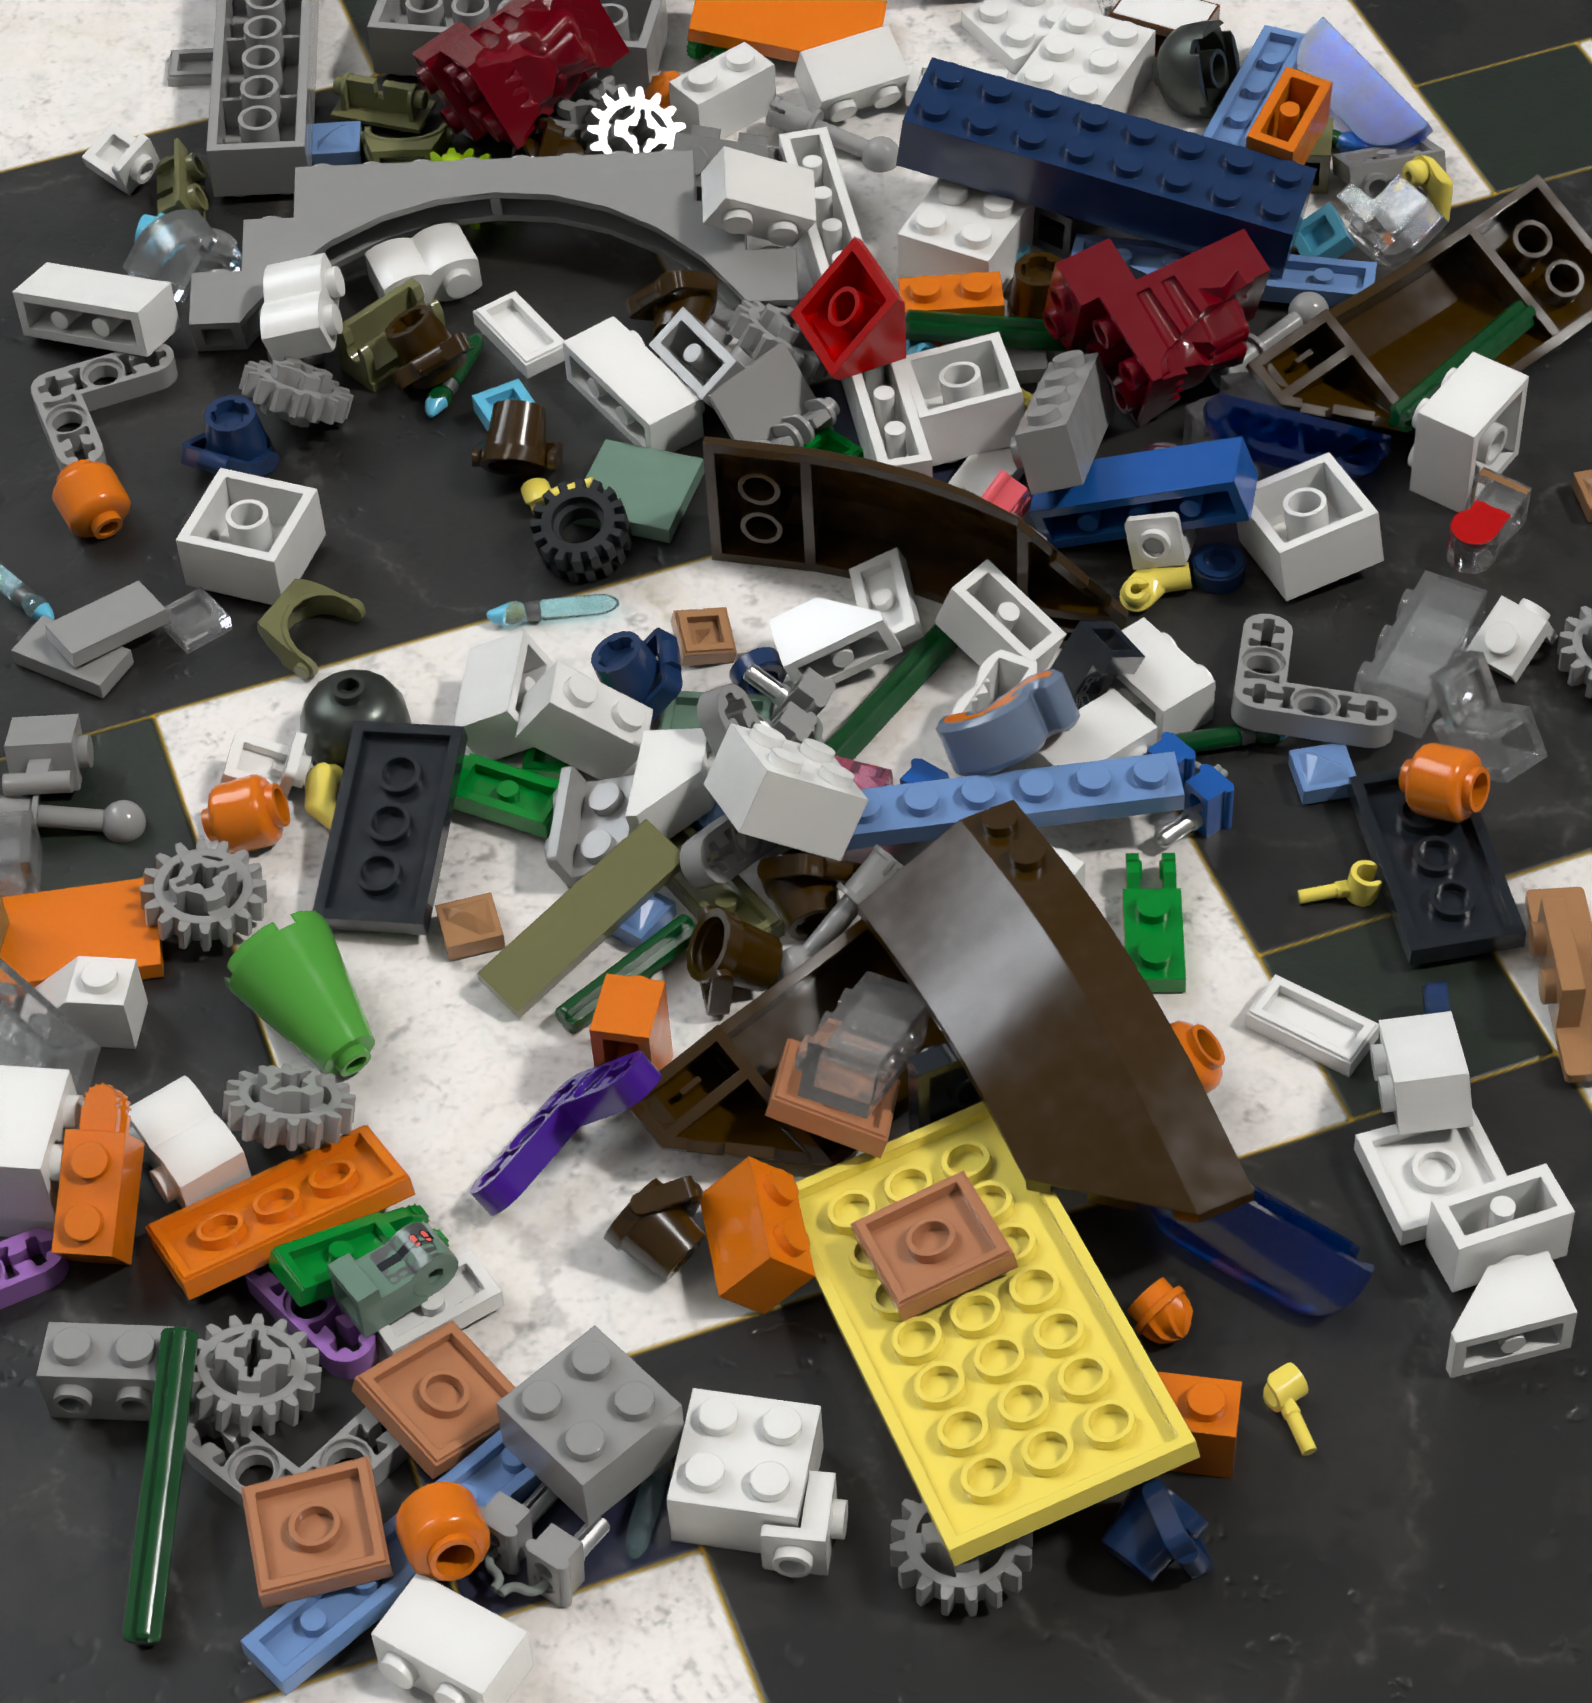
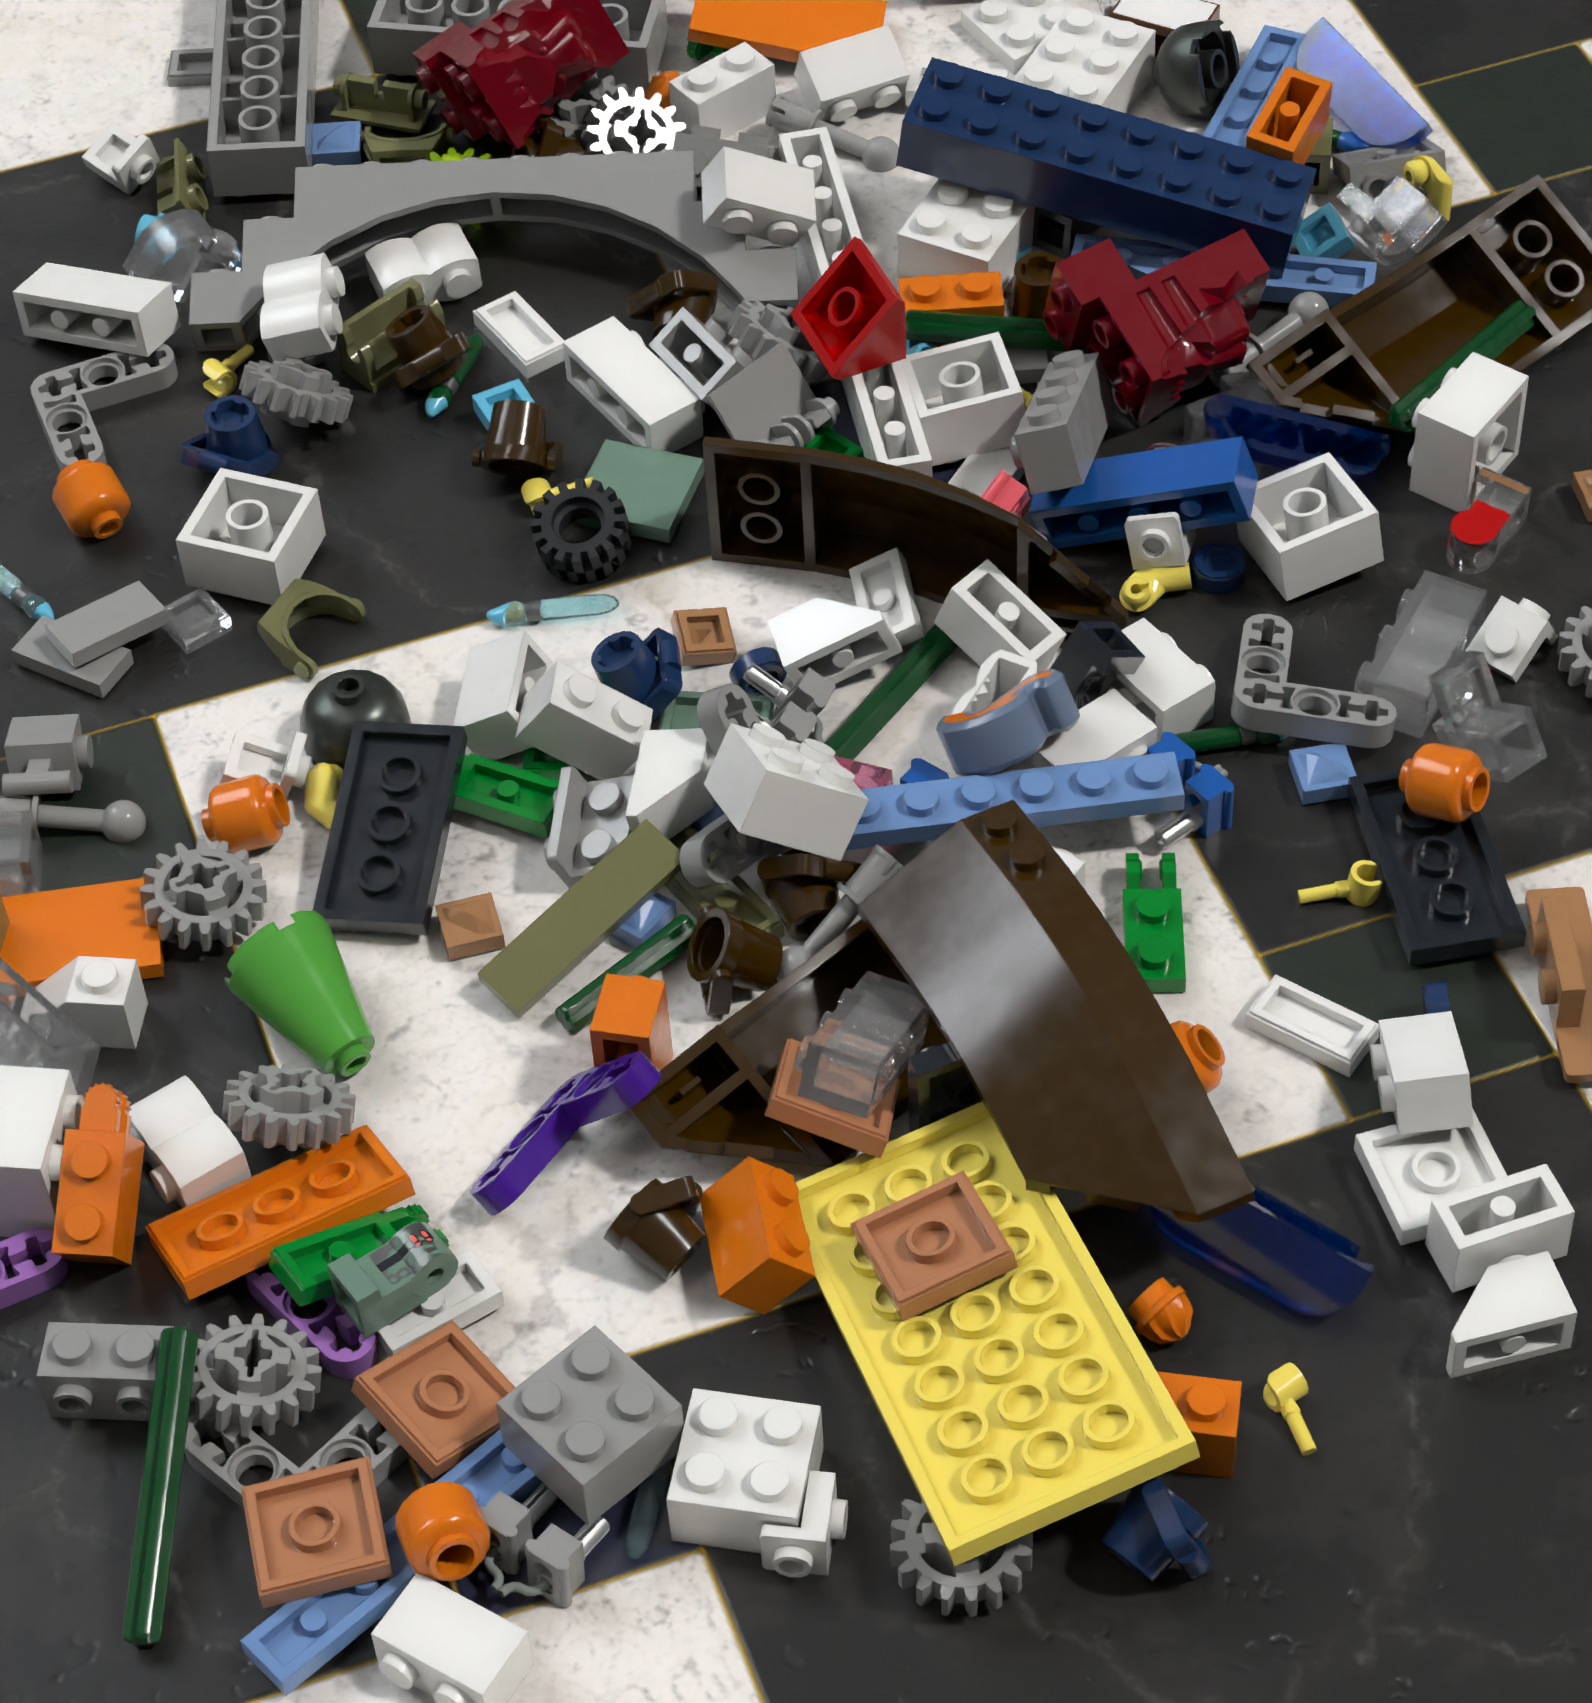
none -> light yellow hand [202,344,255,398]

